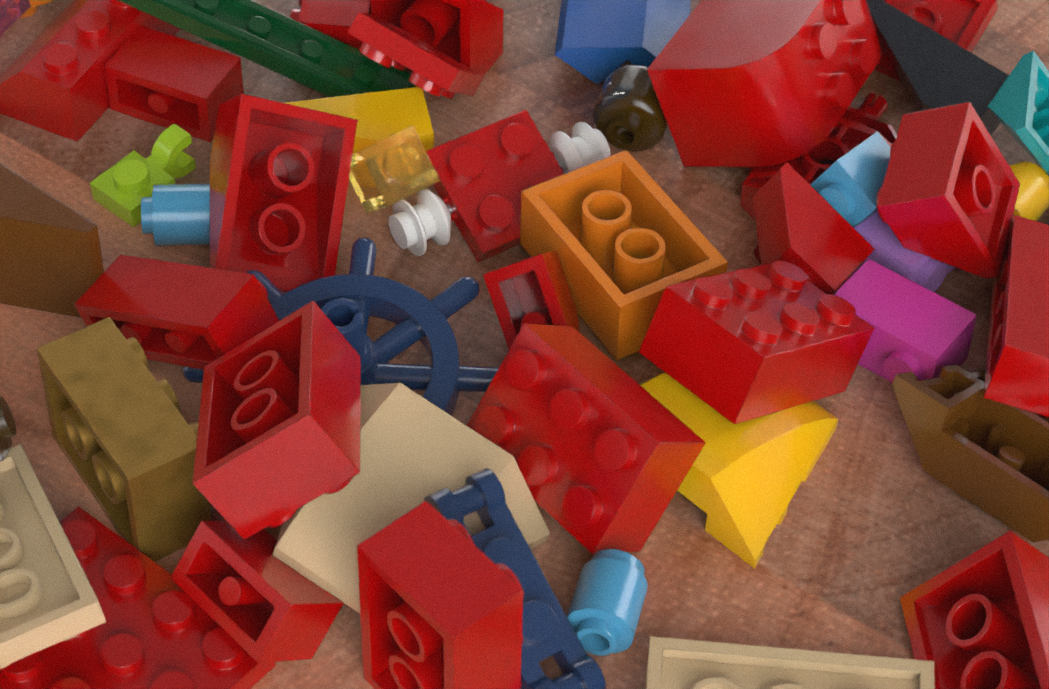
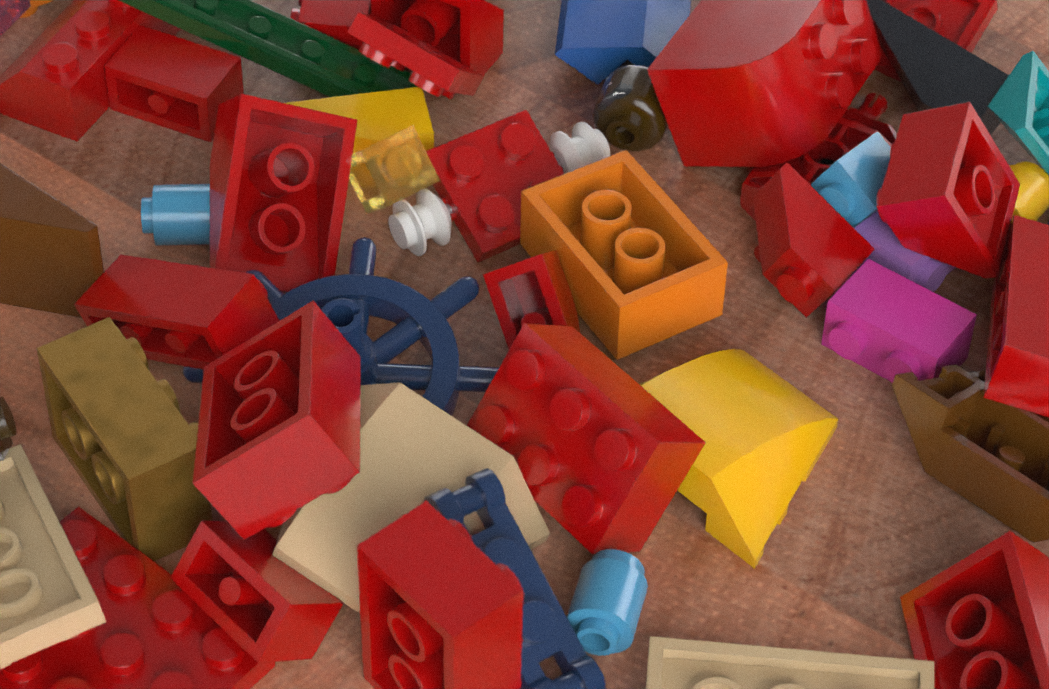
lime plate [90,124,196,228] -> none
red brick [639,261,875,424] -> none

